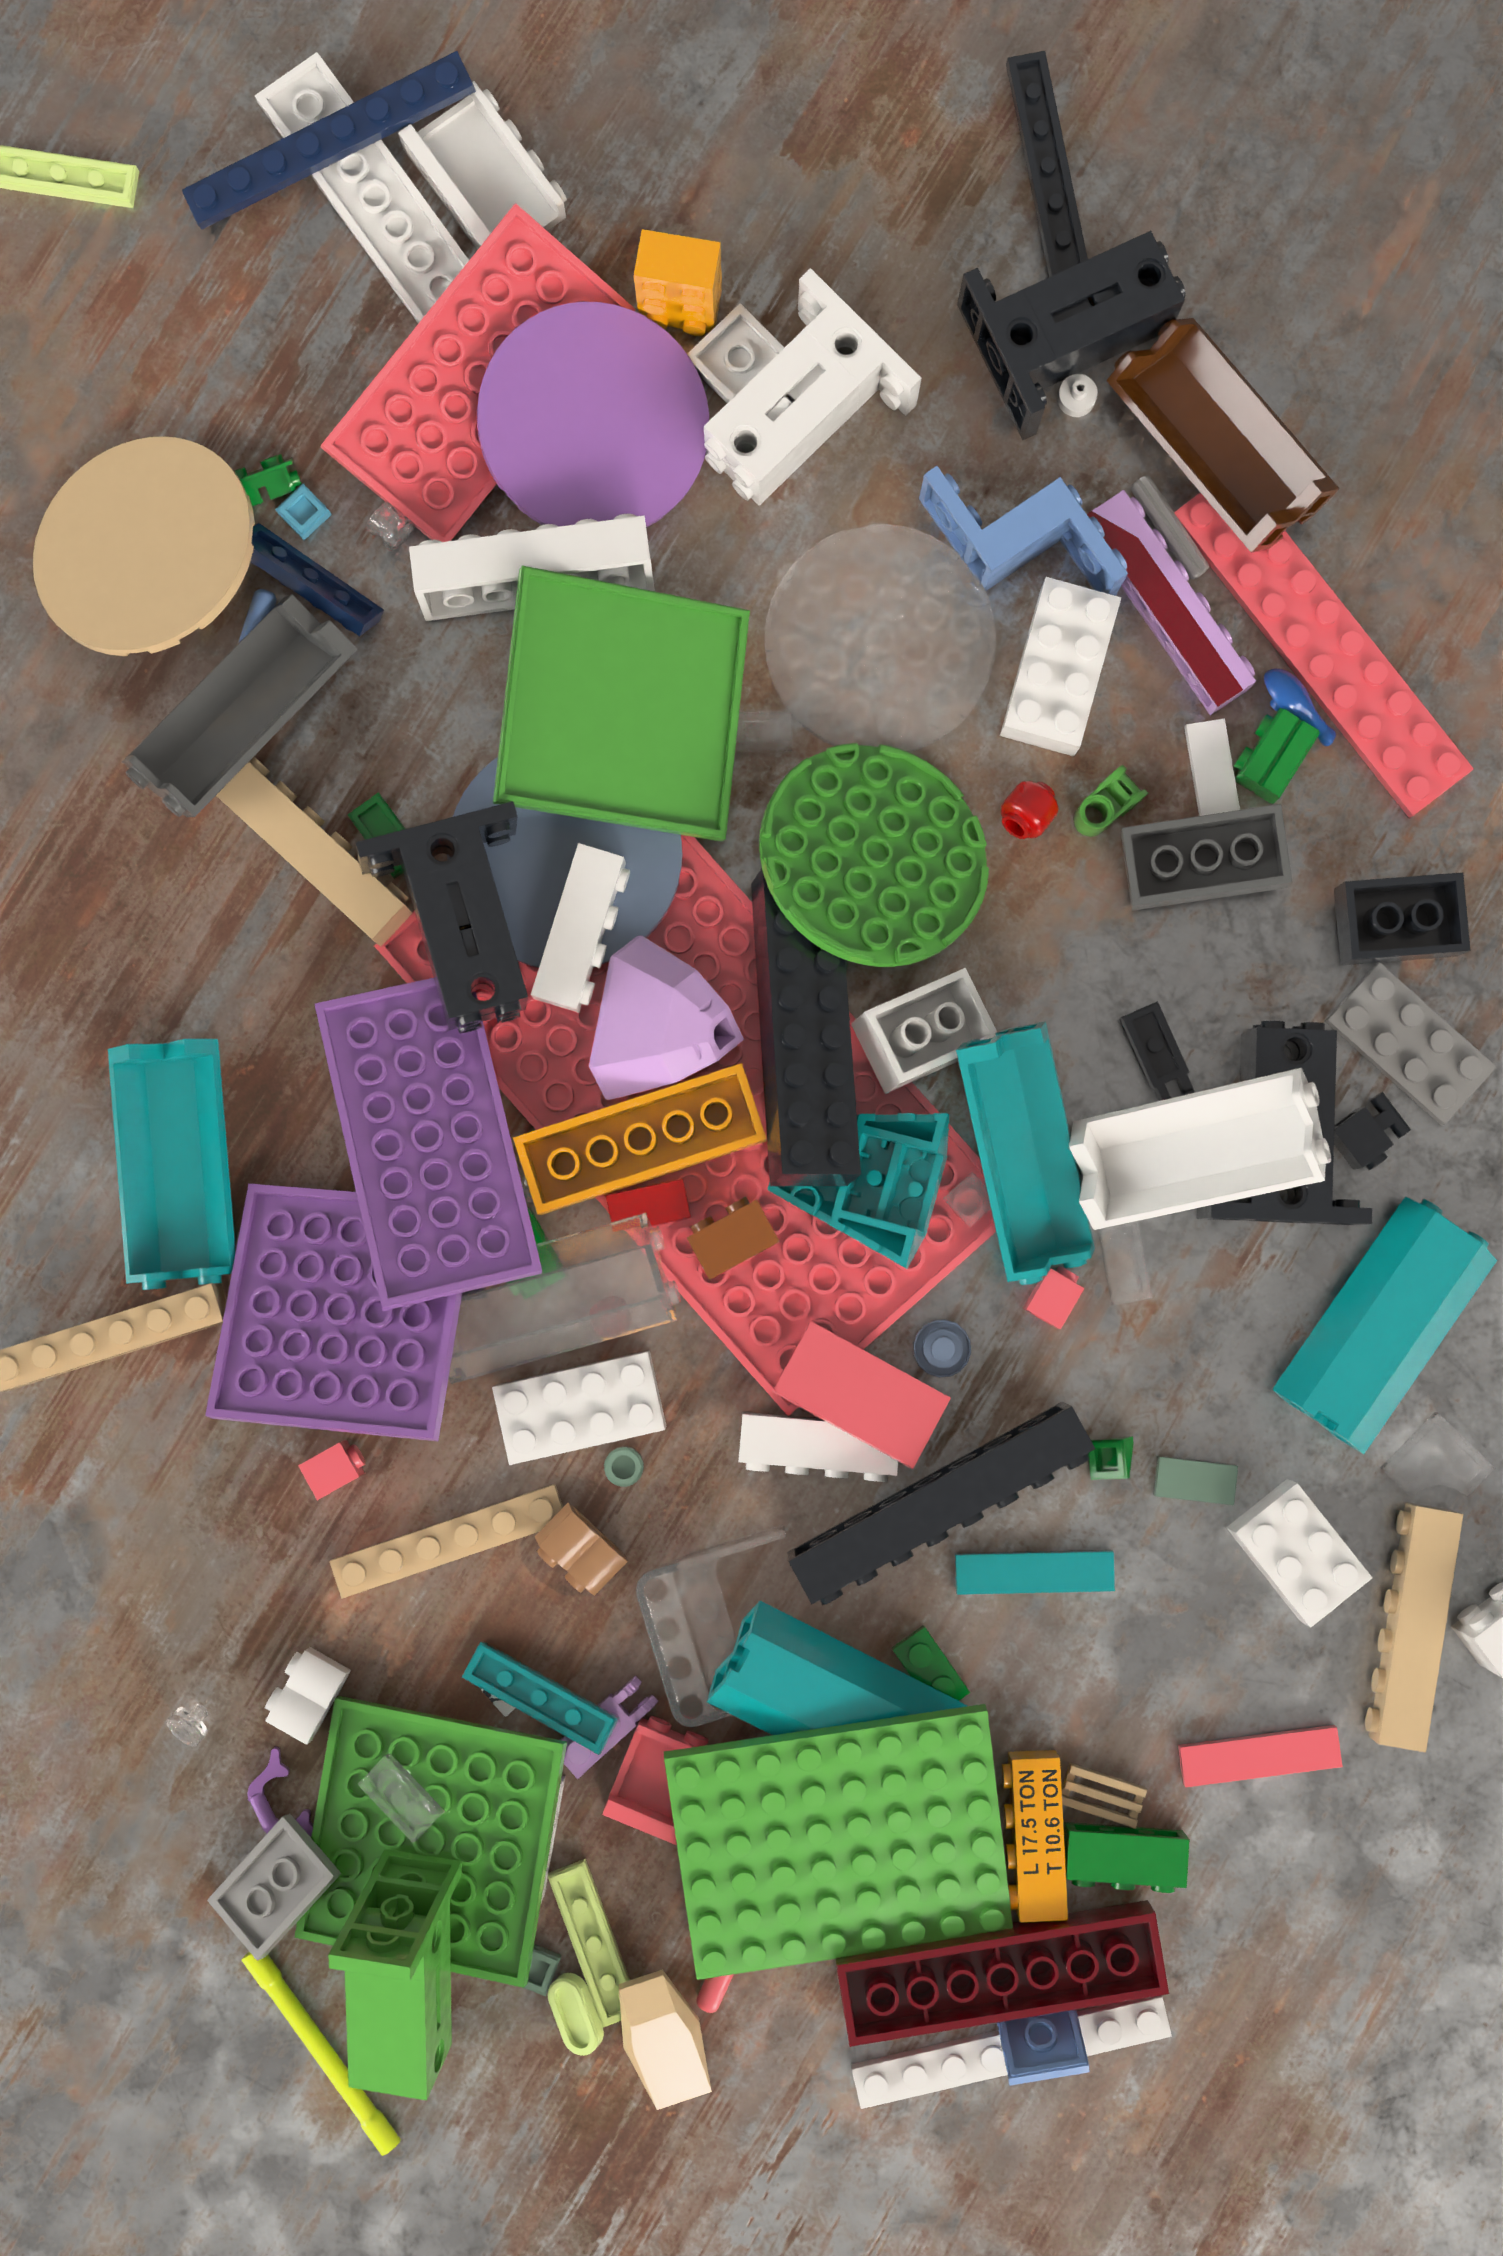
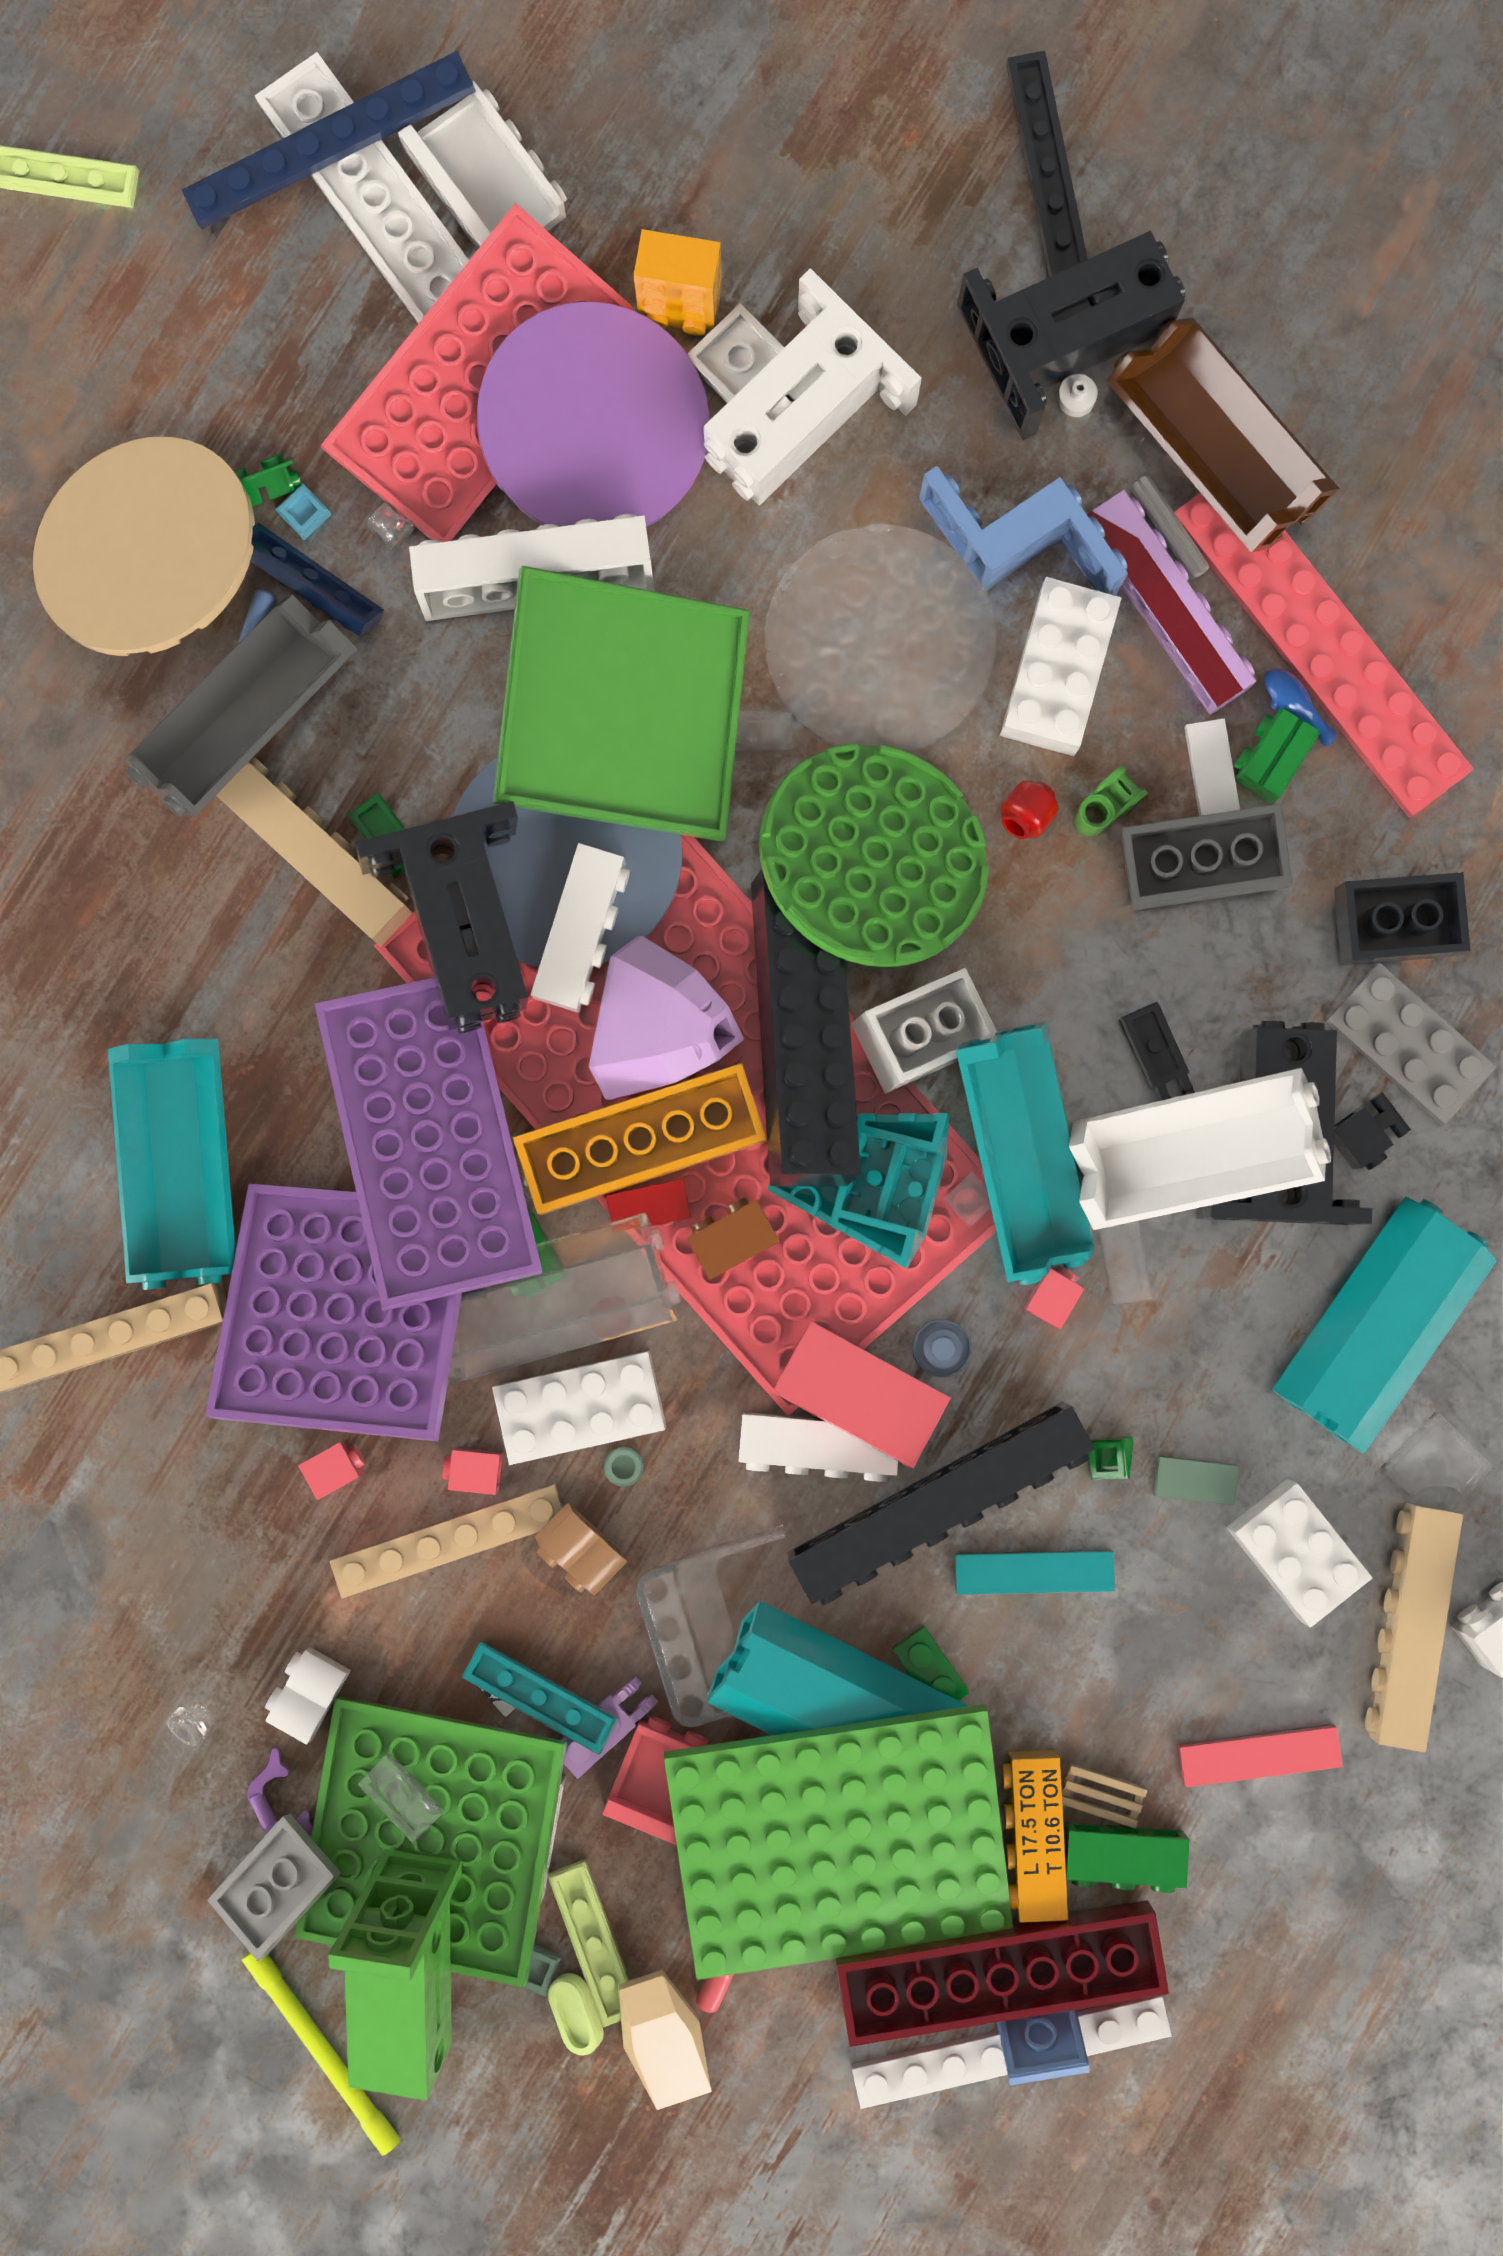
none -> coral brick [443,1447,504,1495]

